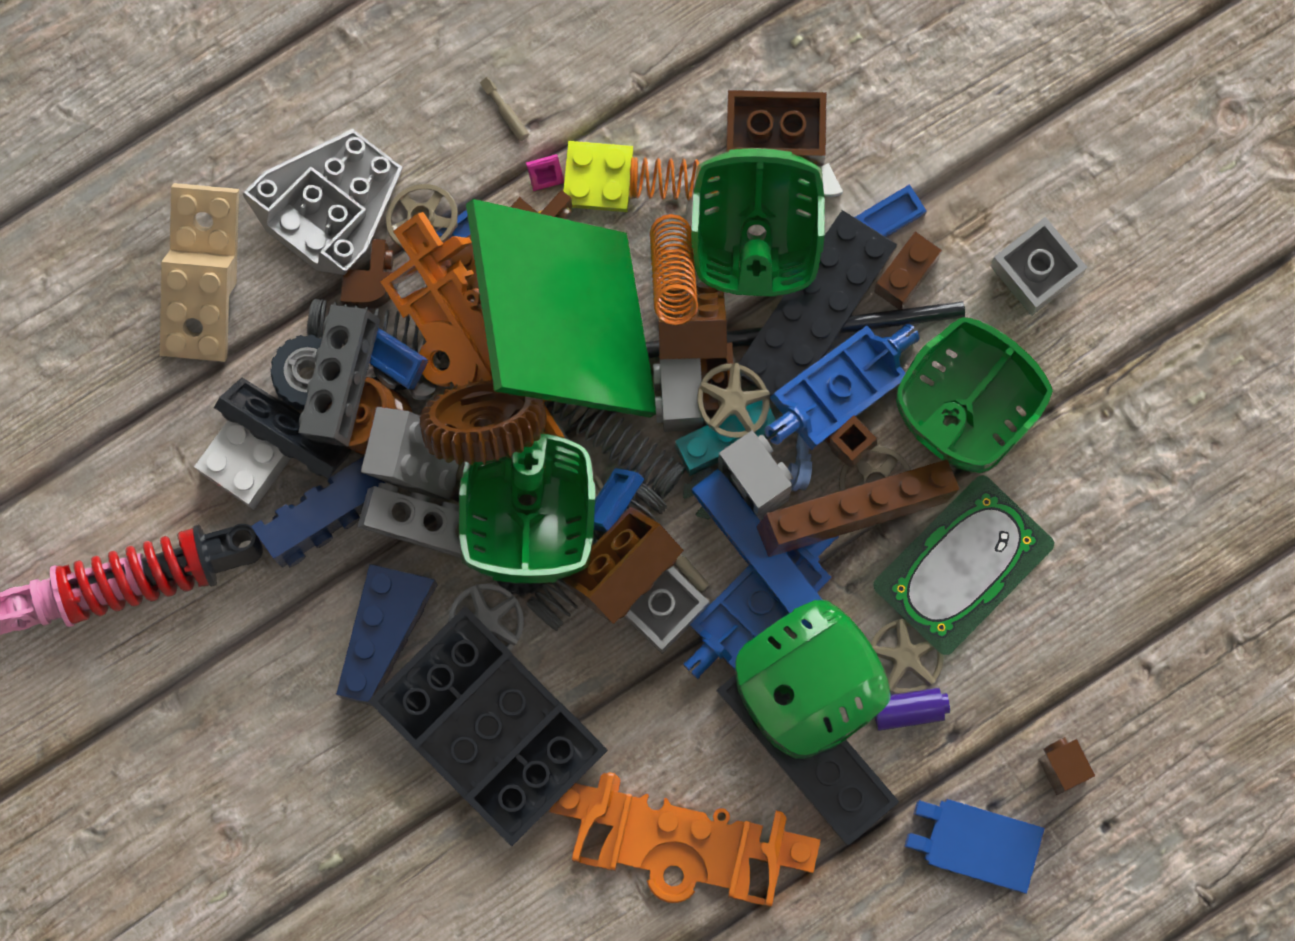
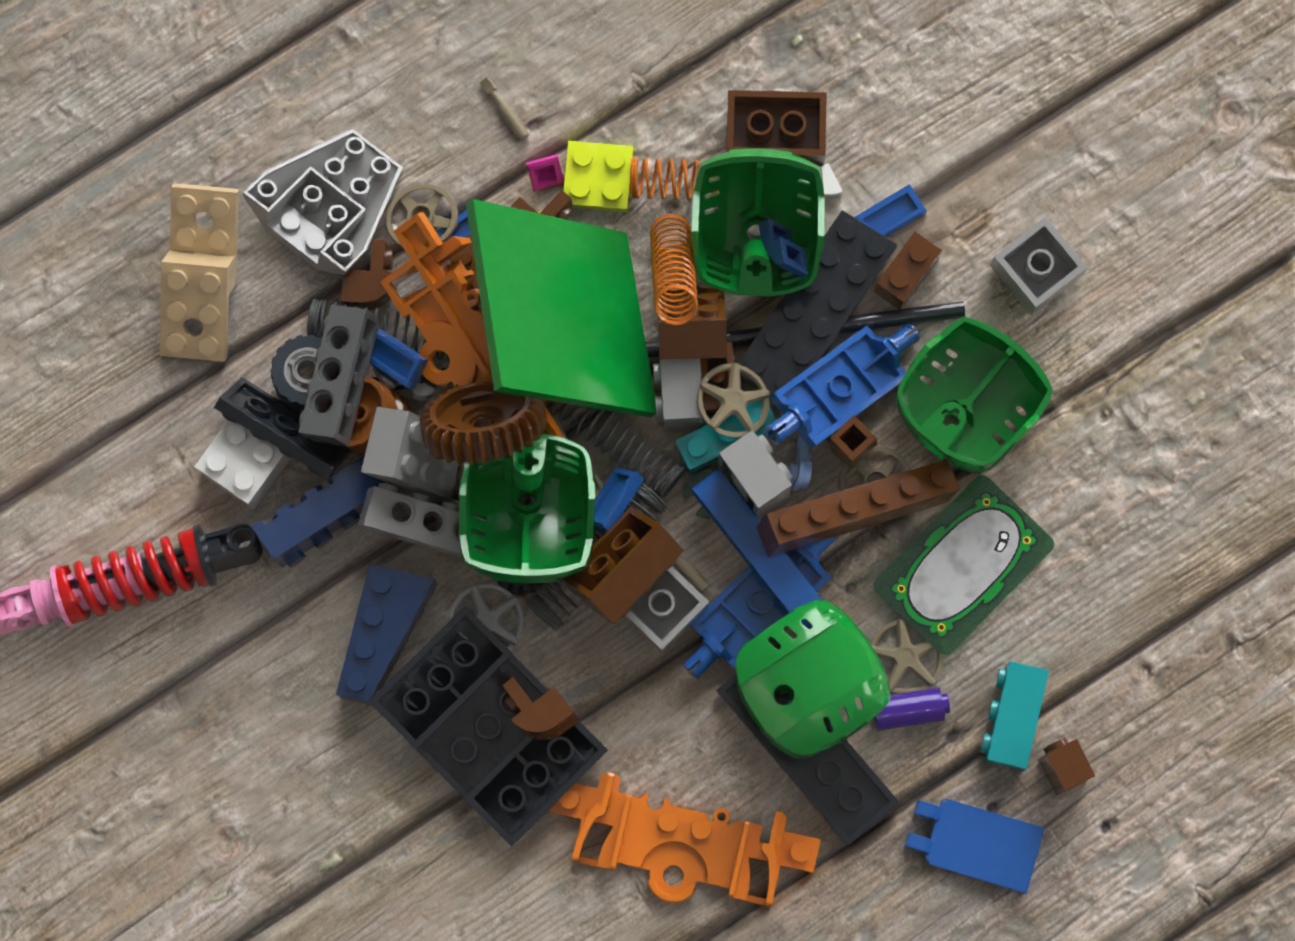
none -> reddish brown brick [502,677,580,740]
none -> dark blue slope [758,217,808,278]
none -> teal brick [980,661,1049,772]

